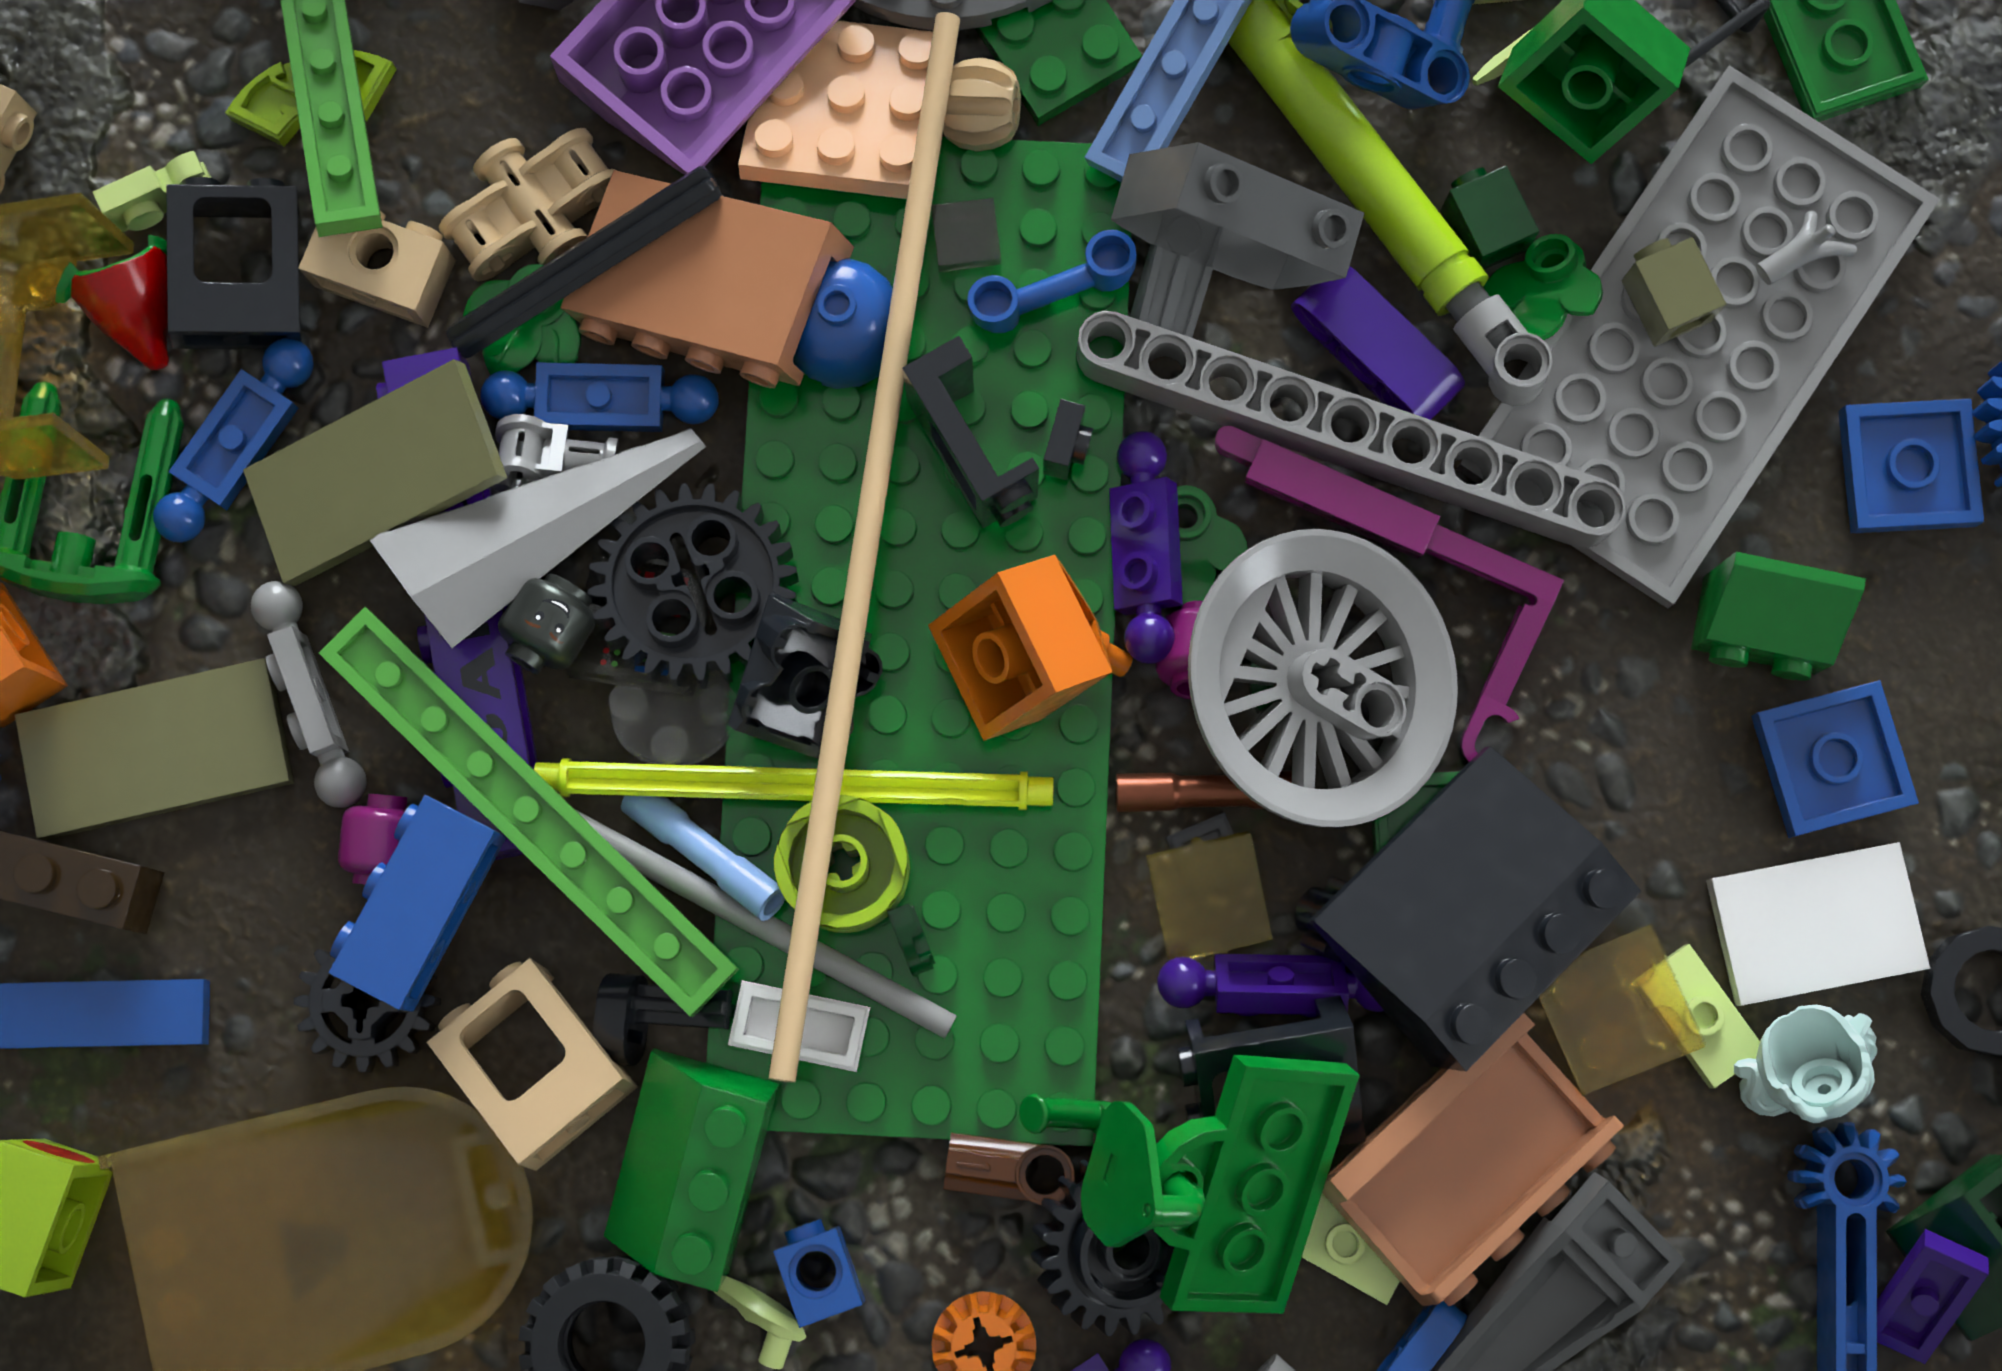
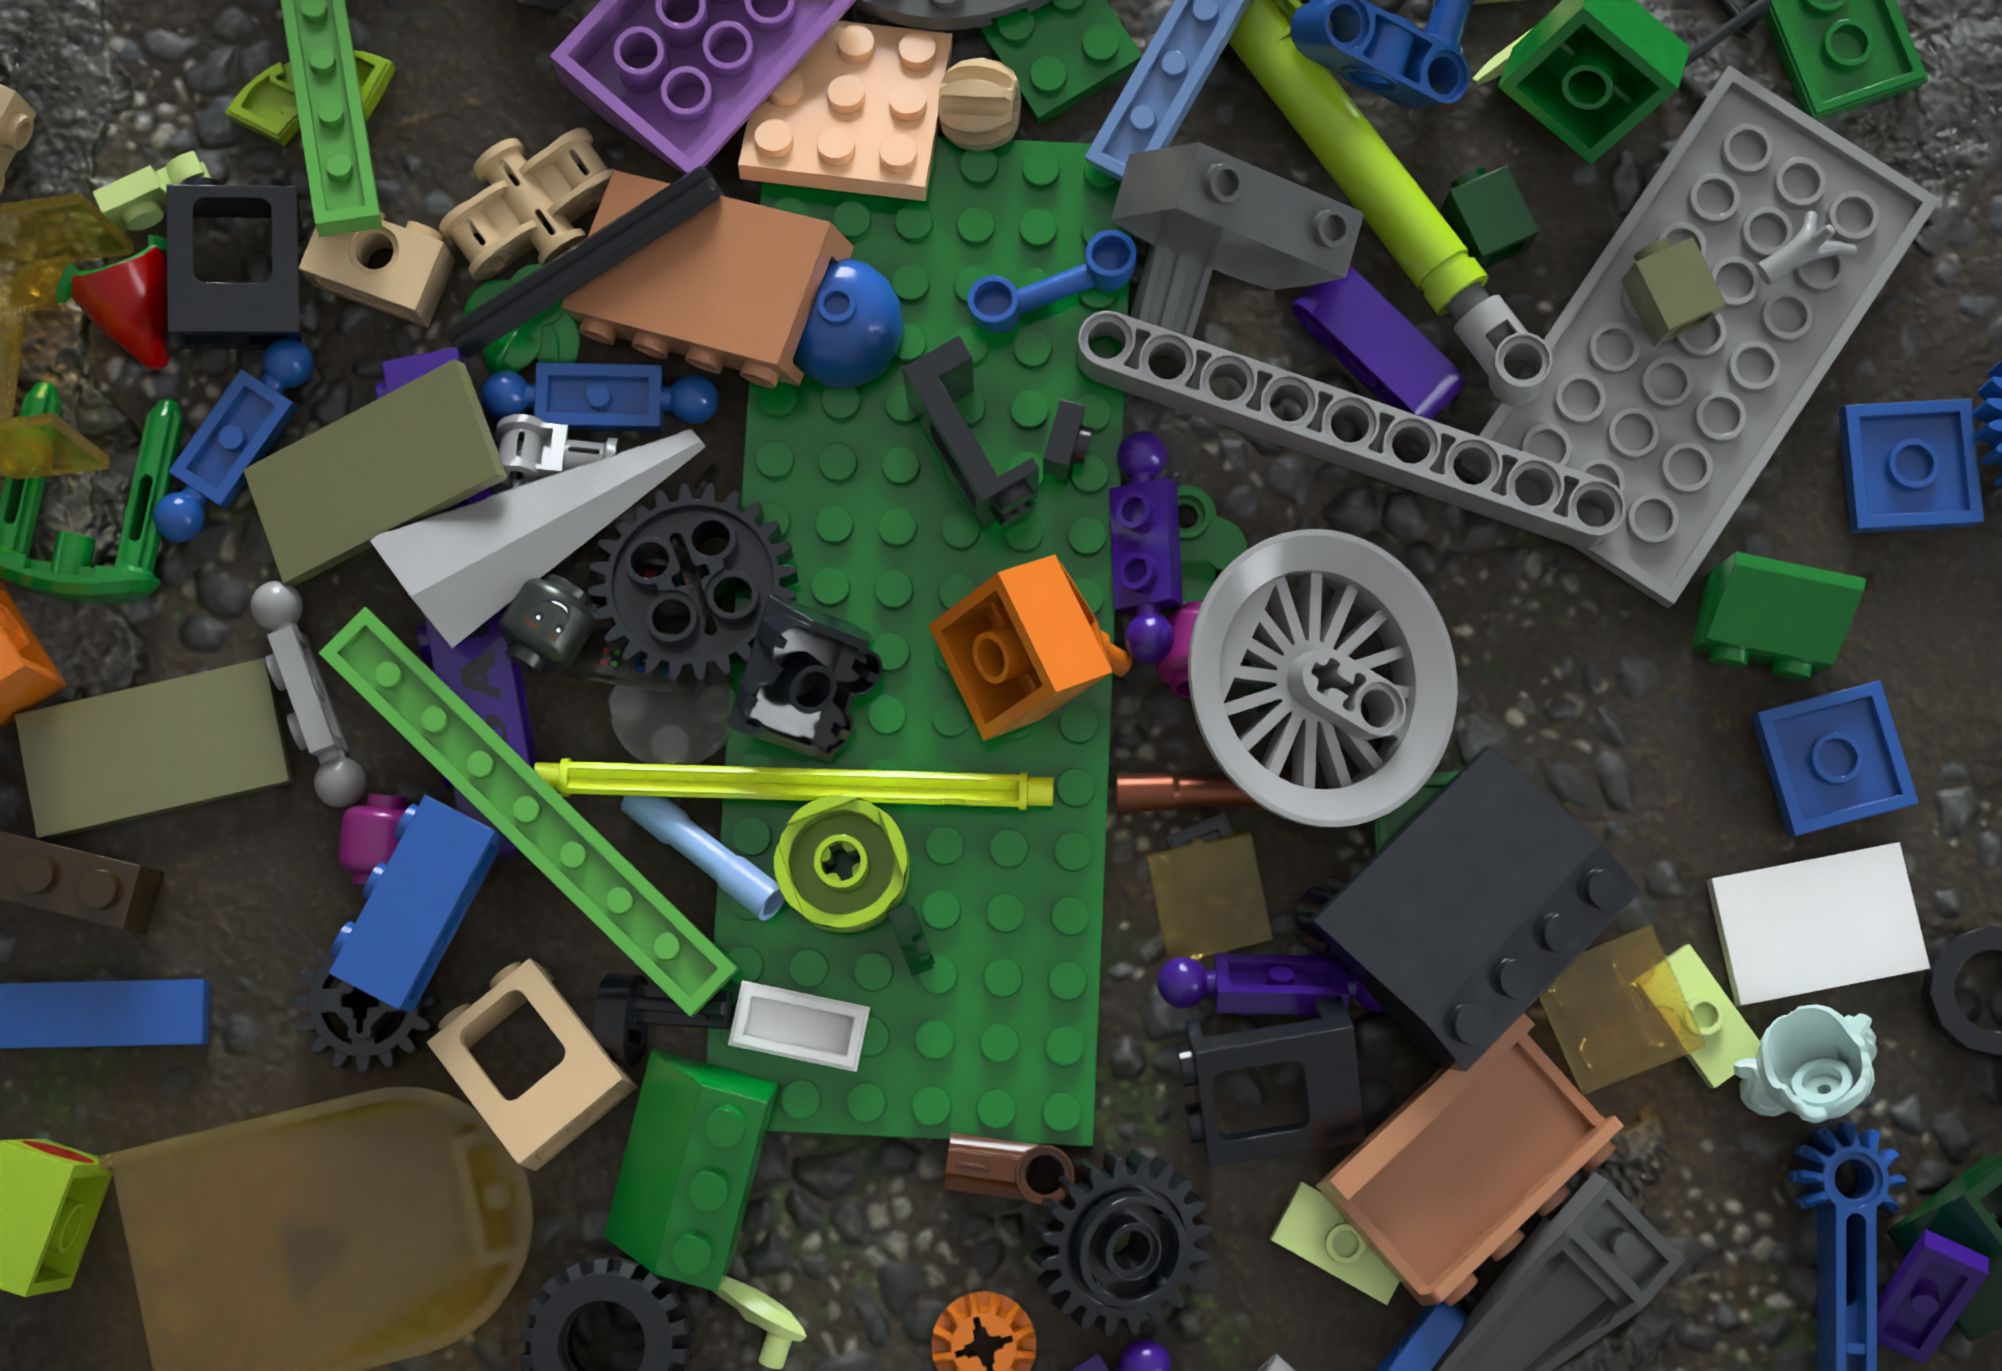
light grey piece [575,809,957,1039] -> none
tan piece [768,12,960,1083] -> none
blue brick [773,1219,866,1328] -> none
clear smoke tile [931,198,1001,272] -> none
green plate [1019,1055,1360,1314] -> none
magenta hinge [1215,426,1564,763] -> none
green plate [1483,234,1603,340] -> none

